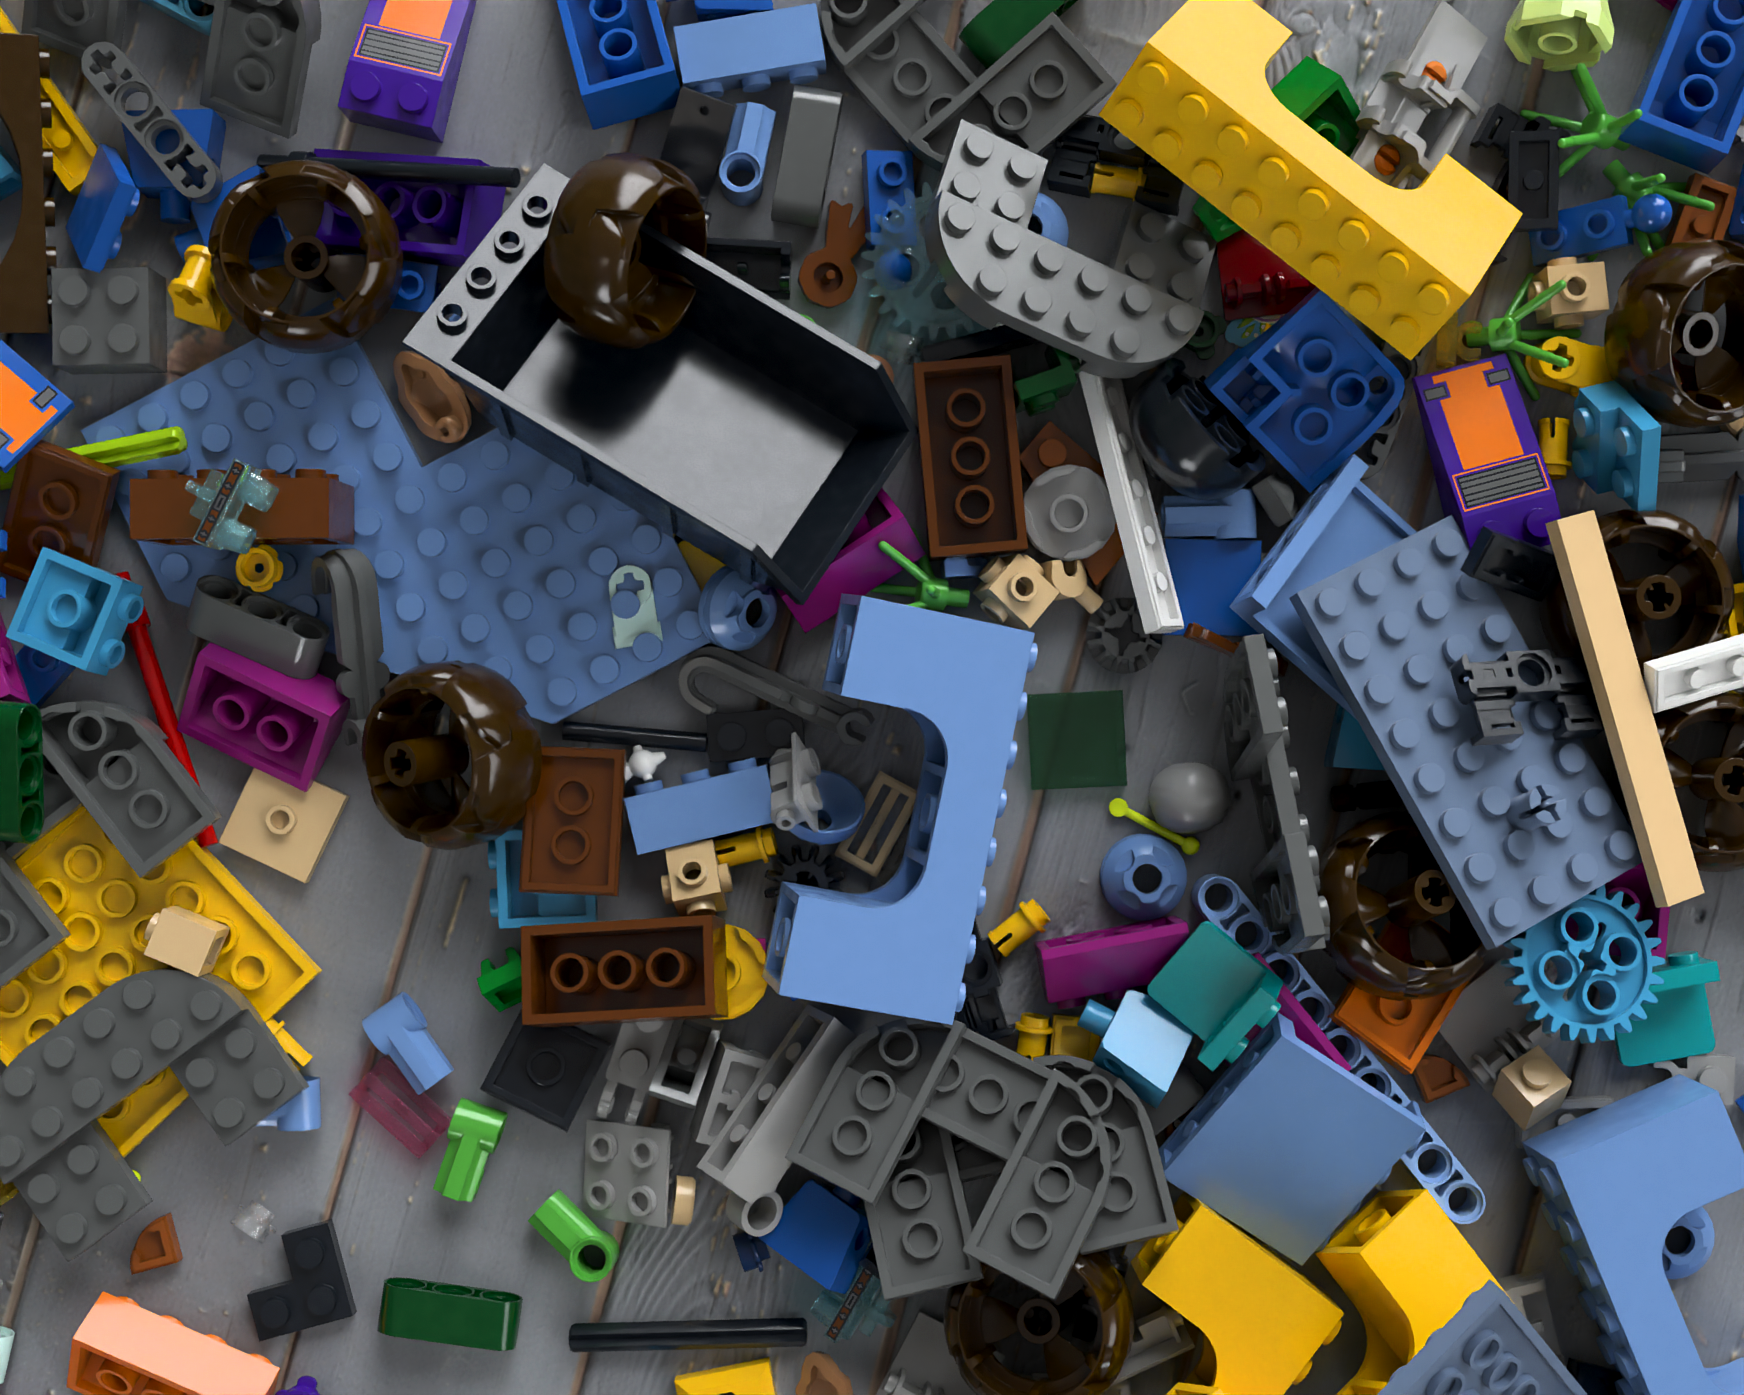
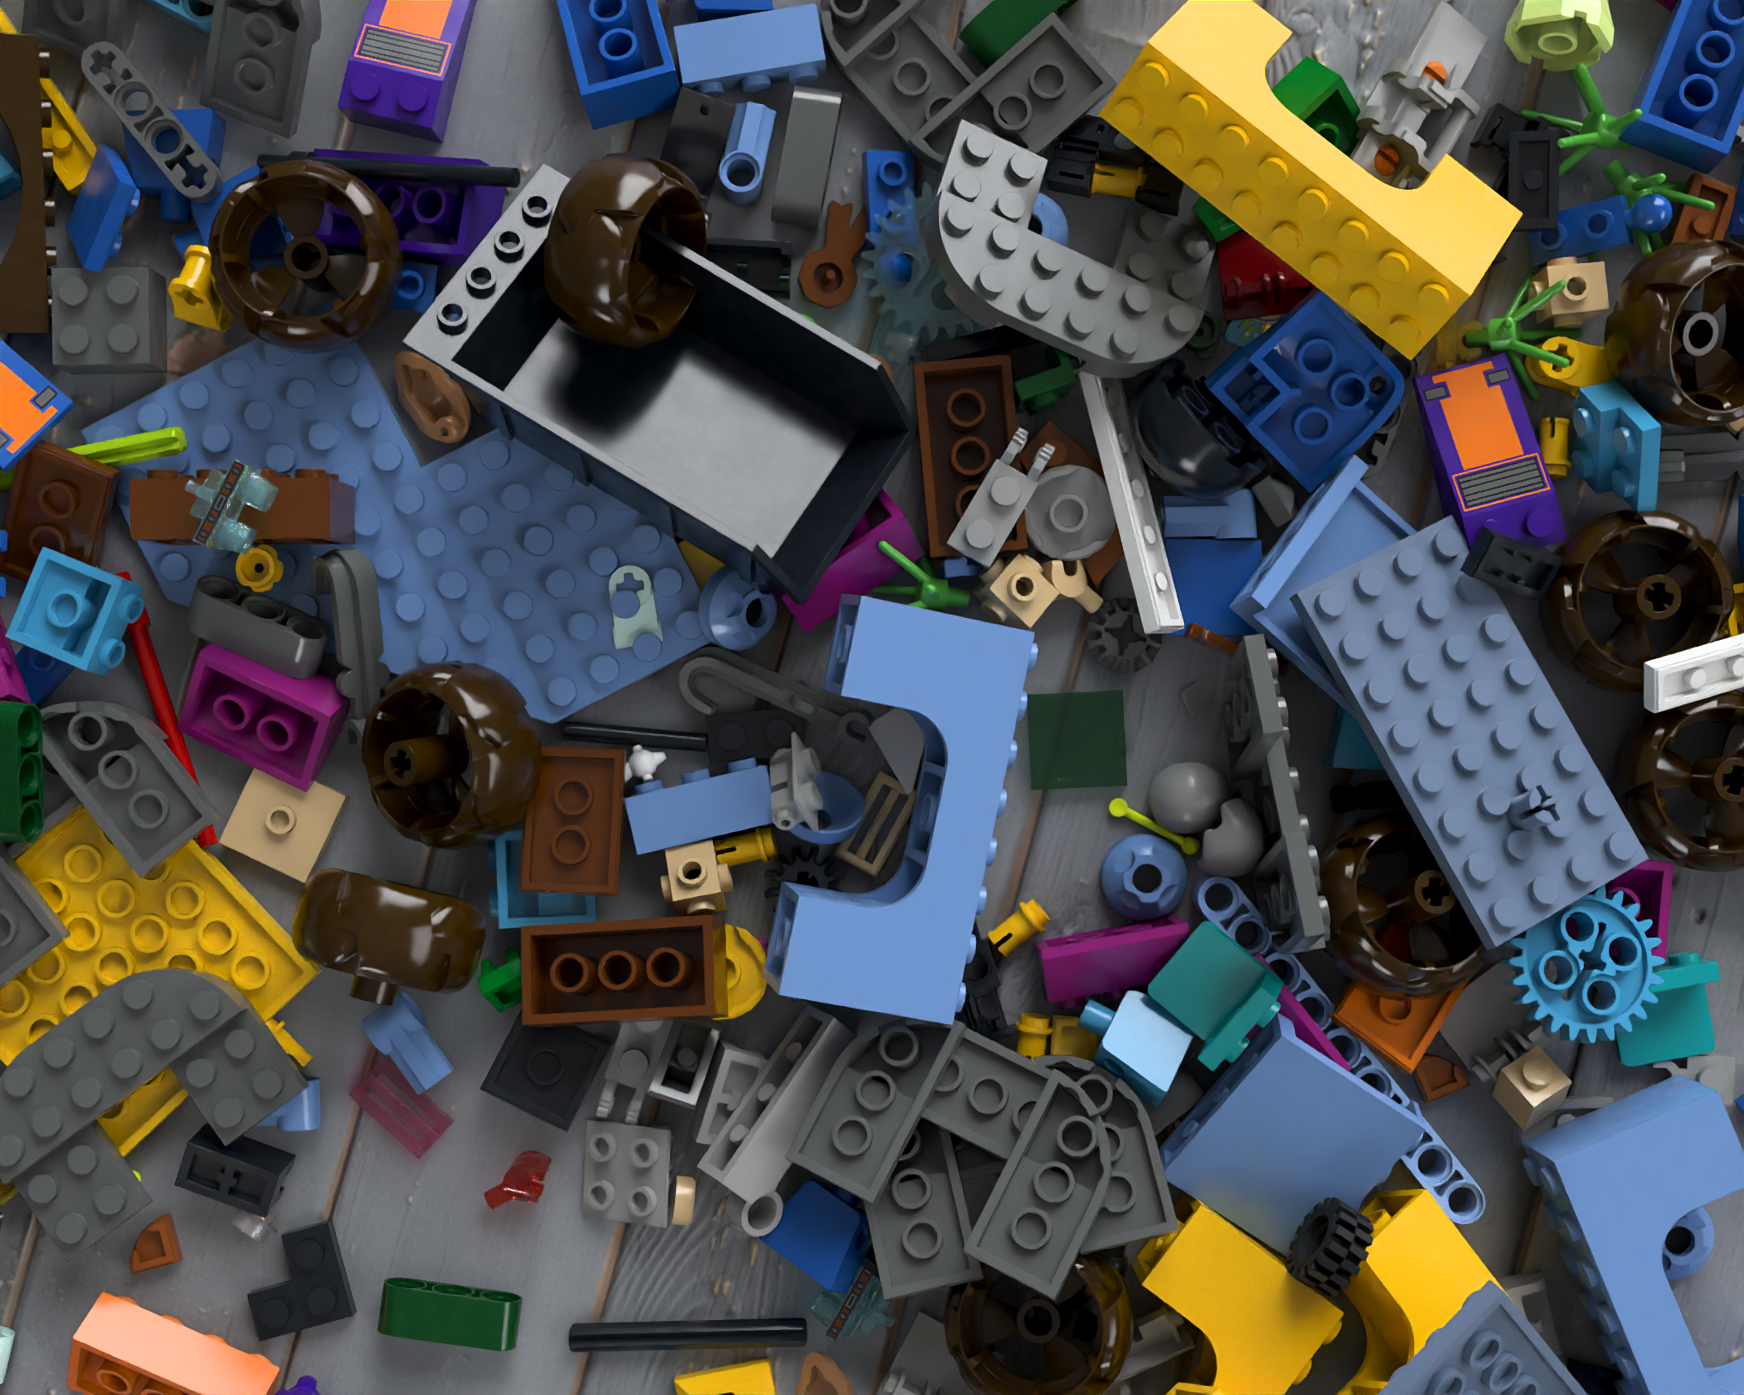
tan brick [144,905,230,977] -> none
bright green piece [433,1097,508,1202] -> none
bright green piece [528,1189,620,1283] -> none
dark blue plate [732,1231,770,1272] -> none
black piece [1450,649,1605,746] -> none
tan tile [1545,510,1704,908] -> none
none -> black hinge [174,1123,296,1218]
none -> dark brown wheel [292,867,486,1006]
none -> clear red piece [484,1151,552,1209]
none -> white sticker [868,707,924,794]
none -> light grey hinge [946,427,1055,569]
none -> light grey hair [1197,798,1268,878]
none -> black tyre [1286,1197,1374,1297]

